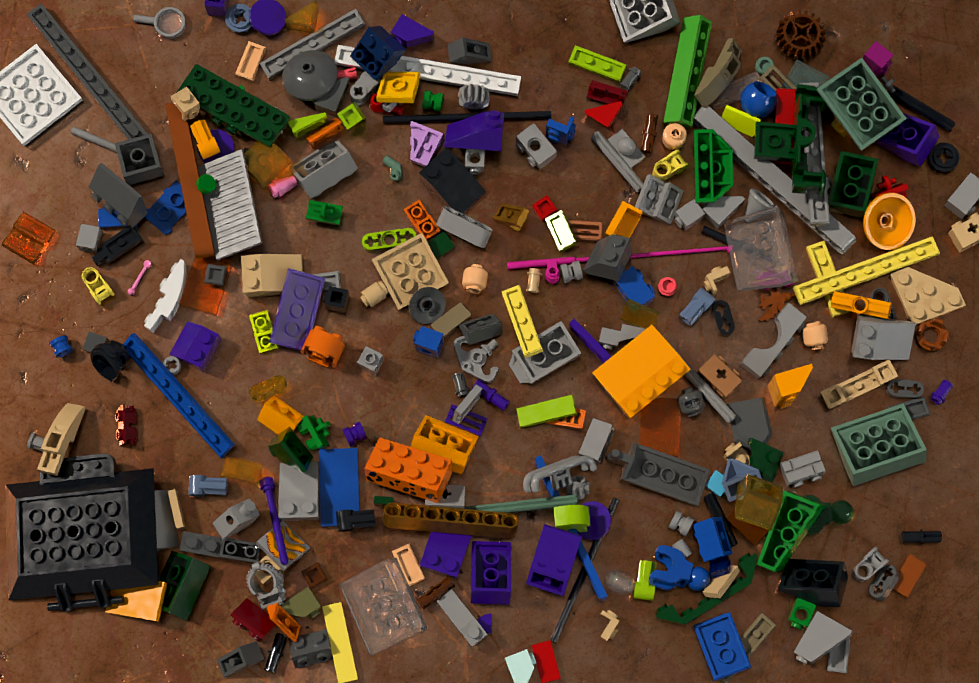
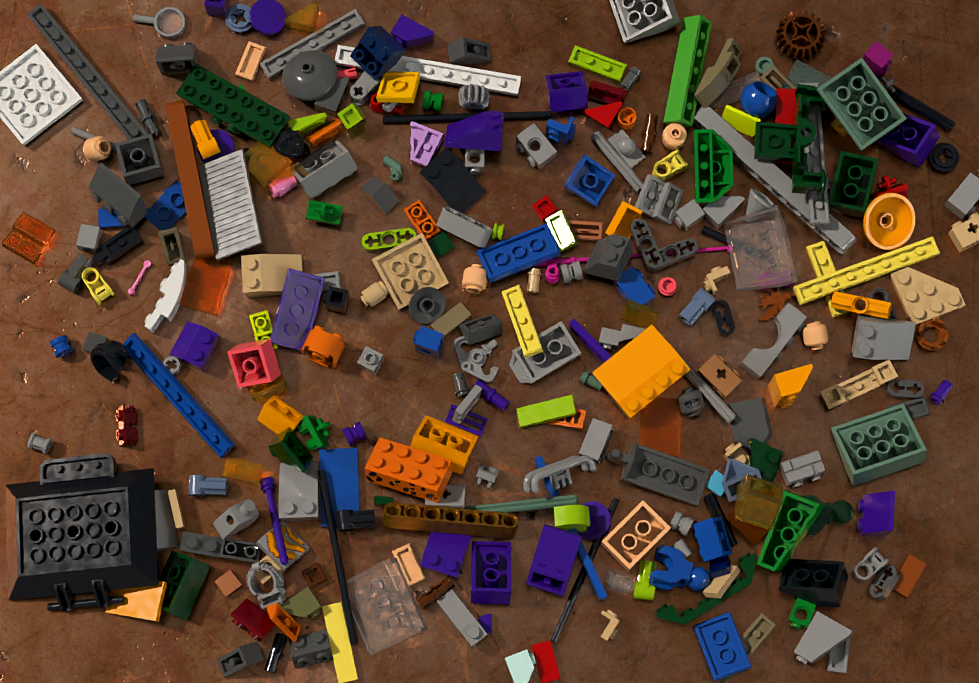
tan slope [37,403,86,476] -> none
tan bracket [171,87,200,121] -> none
green tile [196,174,216,194] -> none
dark grey tile [204,264,227,287] -> none
pearl gold slope [493,203,530,232] -> none
light grey gear [566,475,589,500] -> none
black axle [902,529,942,545] -> none
none -> dark grey piece [58,253,93,293]
none -> light nougat head [83,136,111,162]
none -> dark grey pin [135,99,161,137]
none -> dark grey slope [155,43,198,74]
none -> dark tan slope [158,227,186,265]
none -> nougat tile [215,569,243,597]
none -> coral slope [227,339,281,388]
none -> black piece [273,130,310,157]
none -> black piece [317,470,358,644]
none -> dark grey slope [360,176,400,215]
none -> blue tile [476,223,561,283]
none -> light grey tile [476,463,500,488]
none -> lime bush [492,222,505,241]
none -> dark purple slope [546,71,588,113]
none -> blue slope [564,154,616,207]
none -> sand green pin [579,370,602,391]
none -> light nougat brick [601,501,671,572]
none -> orange wheel [617,107,636,131]
none -> dark grey beam [630,218,698,271]
none -> dark purple slope [857,491,895,538]

